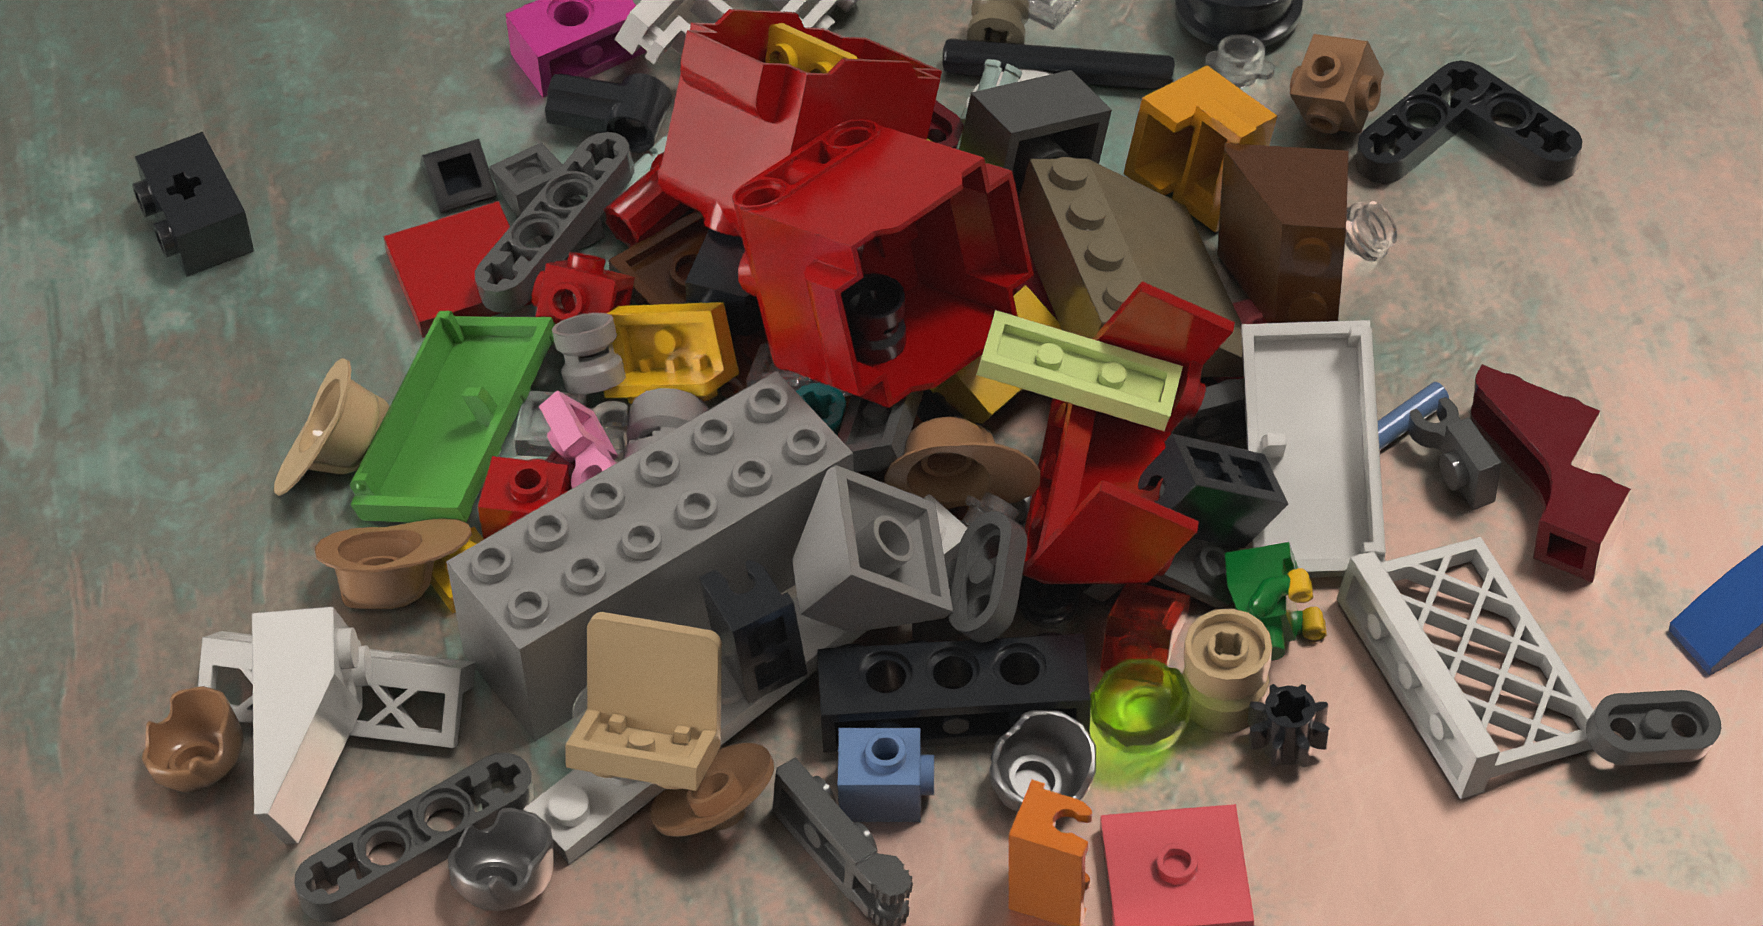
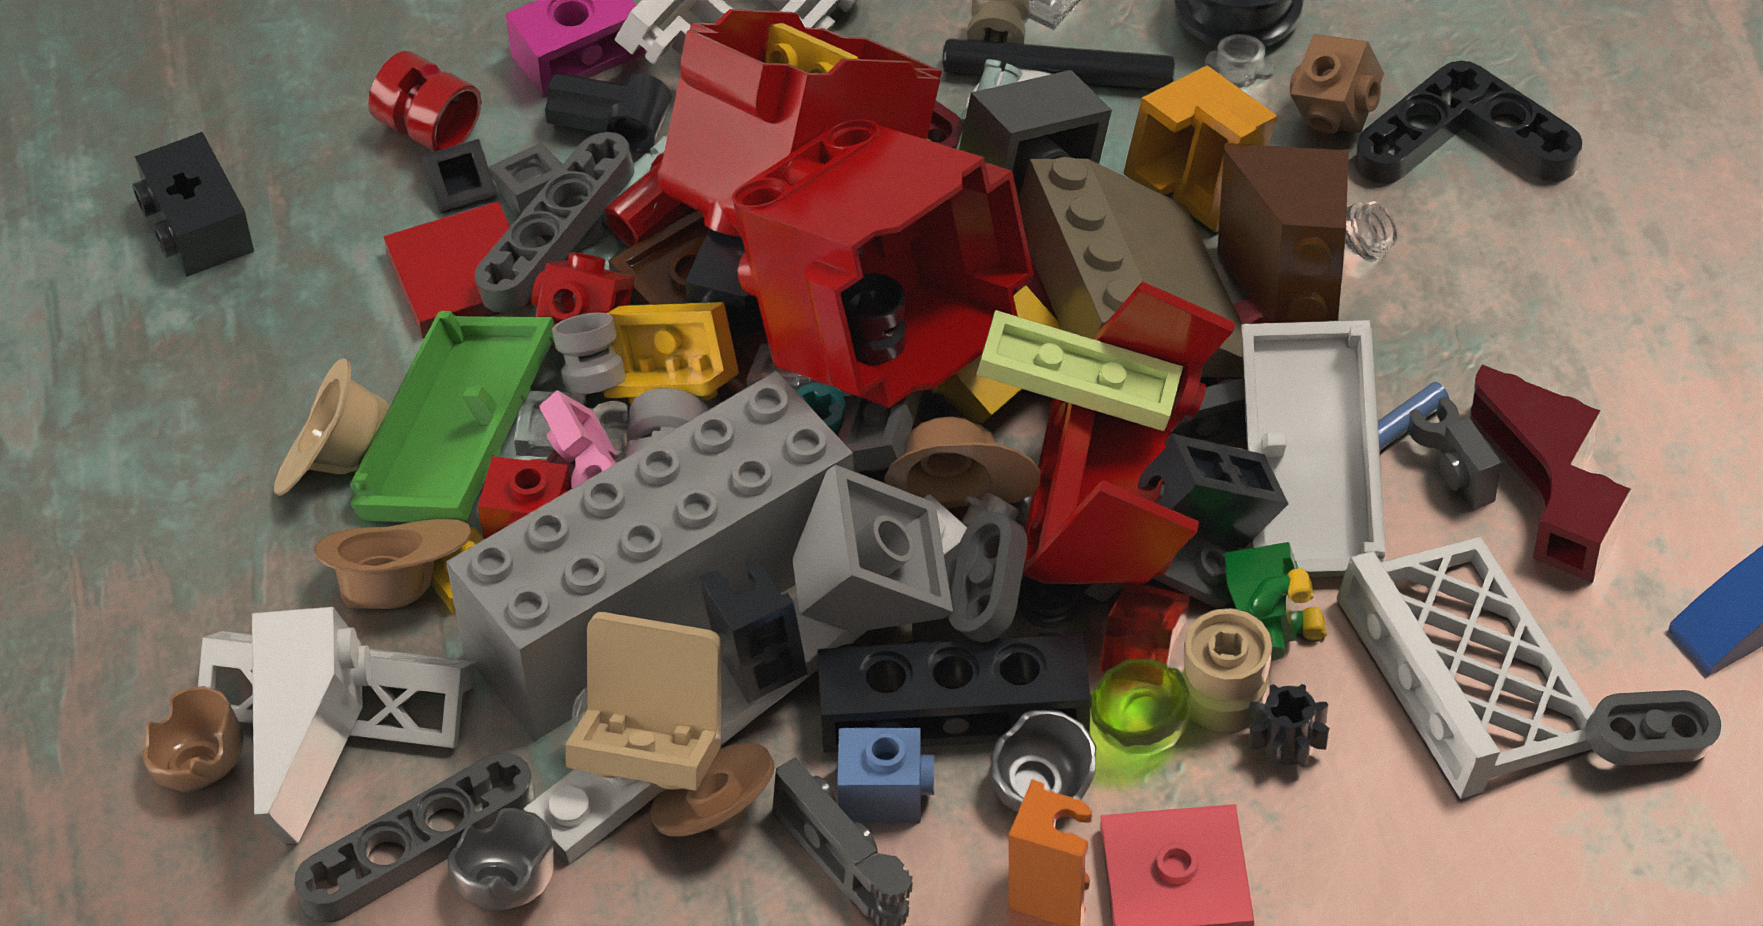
none -> red wheel [368,51,482,152]

